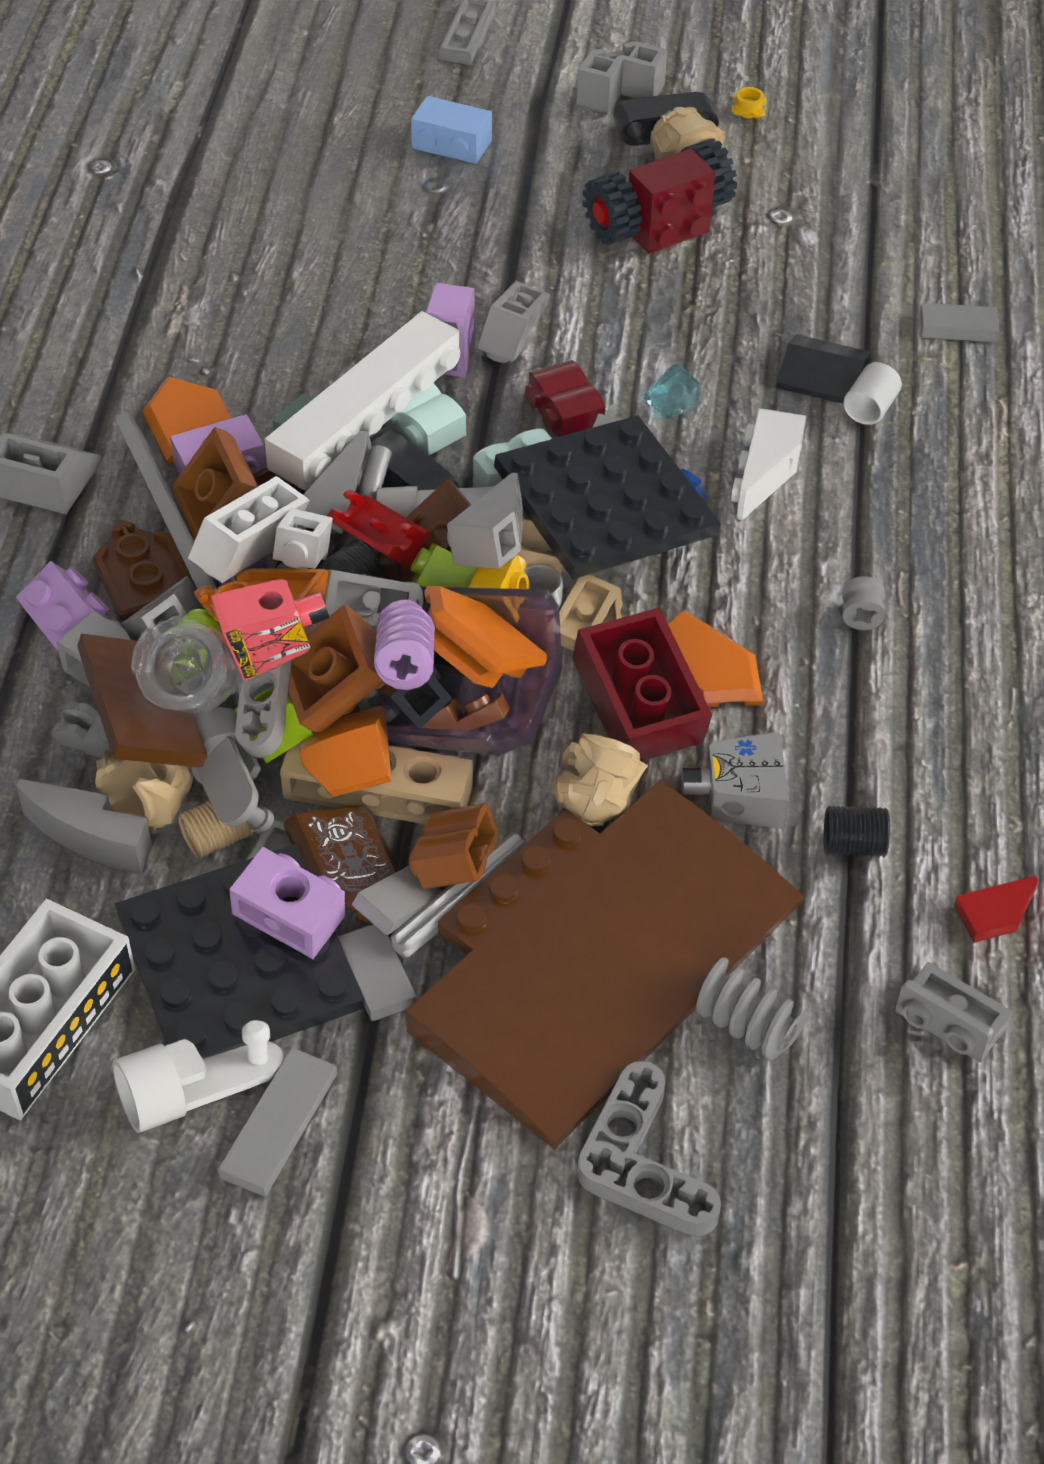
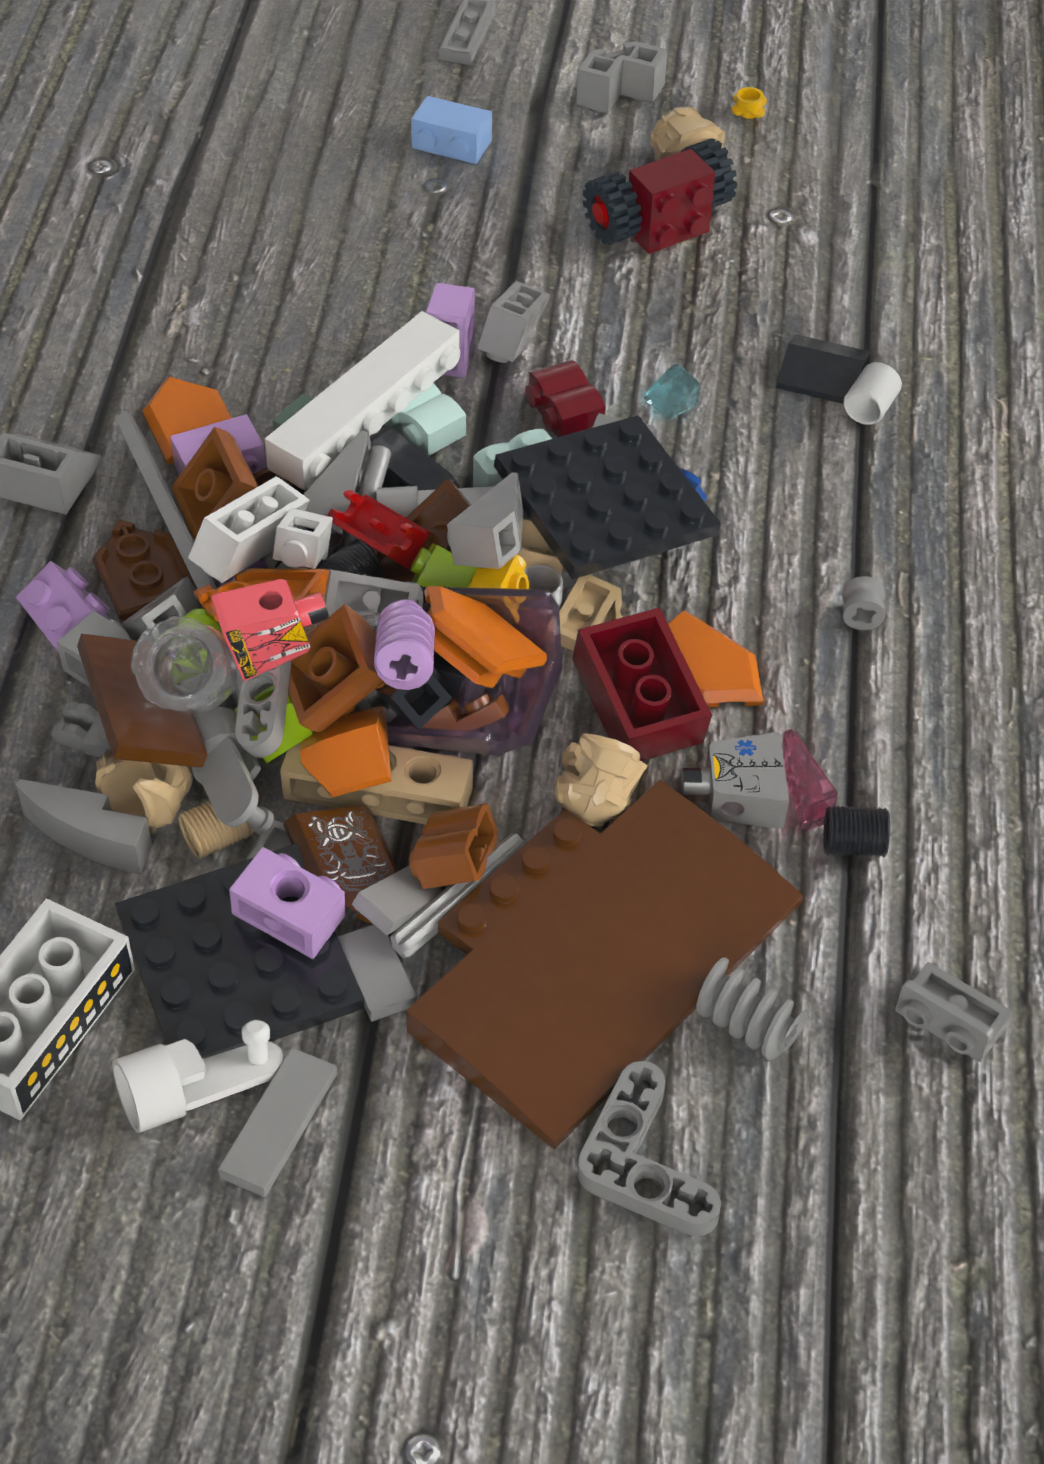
black beam [613,92,719,146] -> none
white slope [731,408,806,520] -> none
light grey tile [920,303,1000,342] -> none
red tile [954,875,1039,943] -> none
none -> clear pink slope [782,729,838,832]

